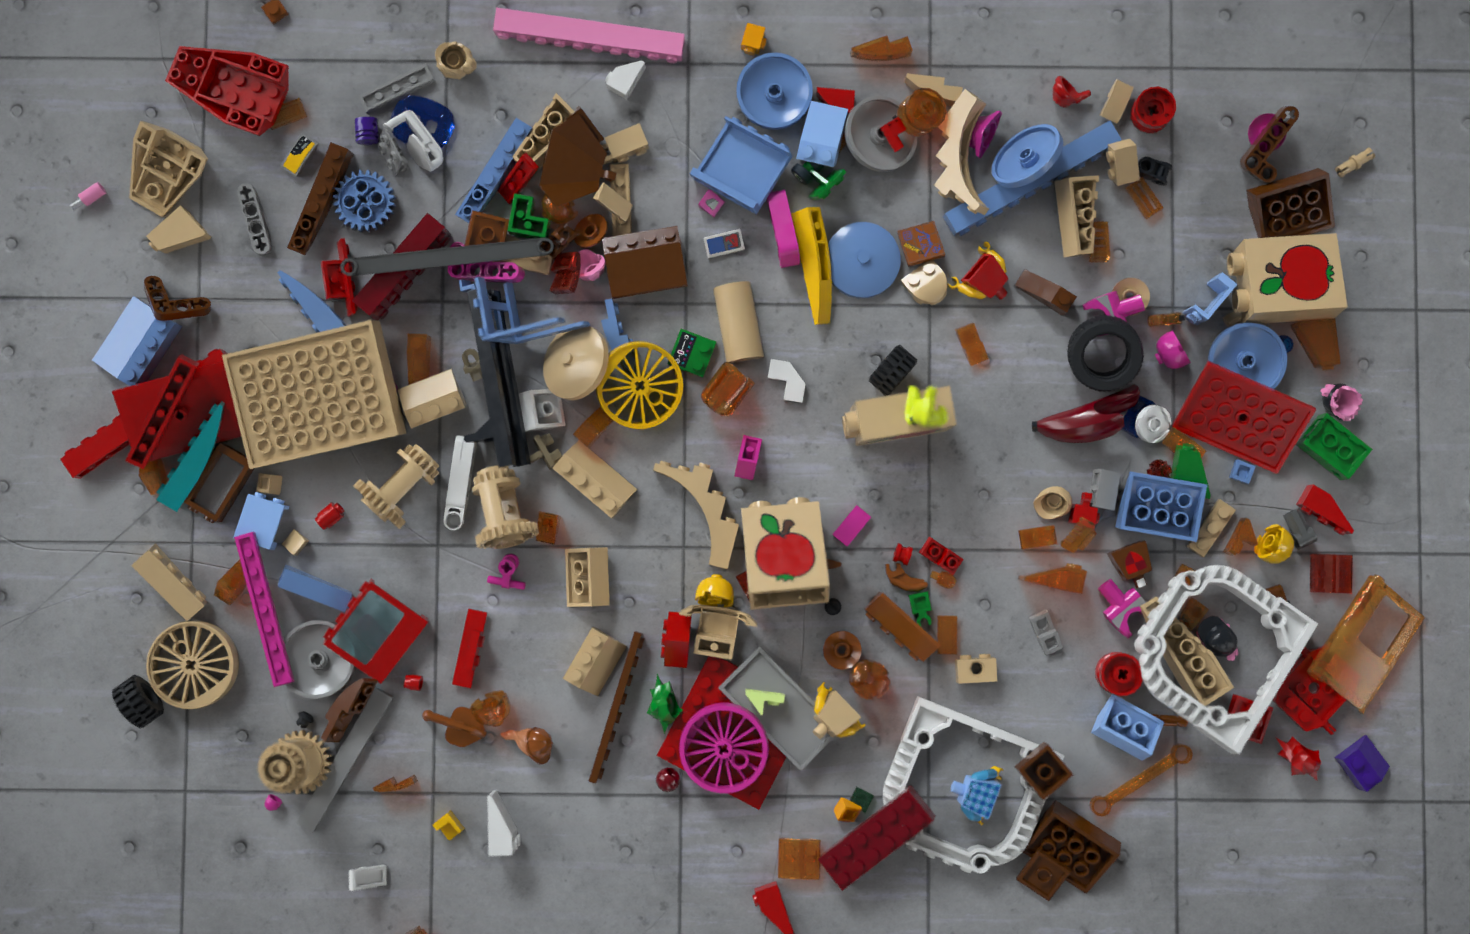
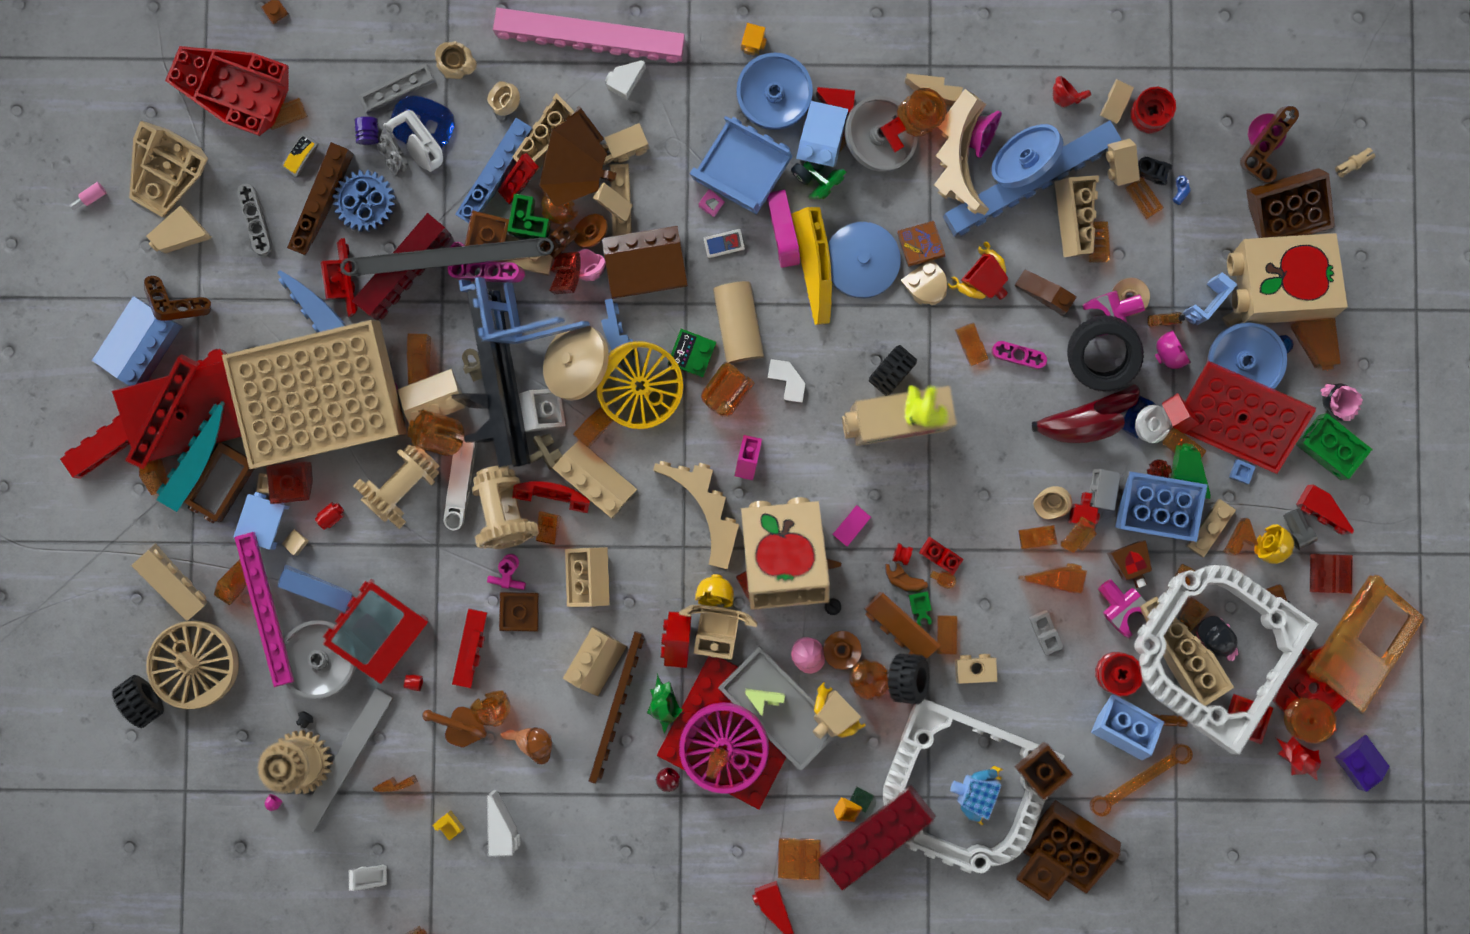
reddish brown slope [321,678,378,742] -> none
clear orange slope [850,35,913,61] -> none
none -> tan slope [174,650,200,676]
none -> clear red slope [266,462,313,504]
none -> clear orange cylinder [407,409,465,456]
none -> black slope [452,393,488,409]
none -> tan hat [487,81,520,116]
none -> reddish brown tile [499,592,539,631]
none -> red slope [512,481,590,513]
none -> clear orange cone [706,747,728,778]
none -> bright pink piece [791,637,825,674]
none -> black tyre [888,653,930,705]
none -> dark pink beam [991,341,1047,369]
none -> slope [1162,393,1200,434]
none -> blue arm [1172,175,1190,205]
none -> clear orange wheel [1284,698,1336,744]

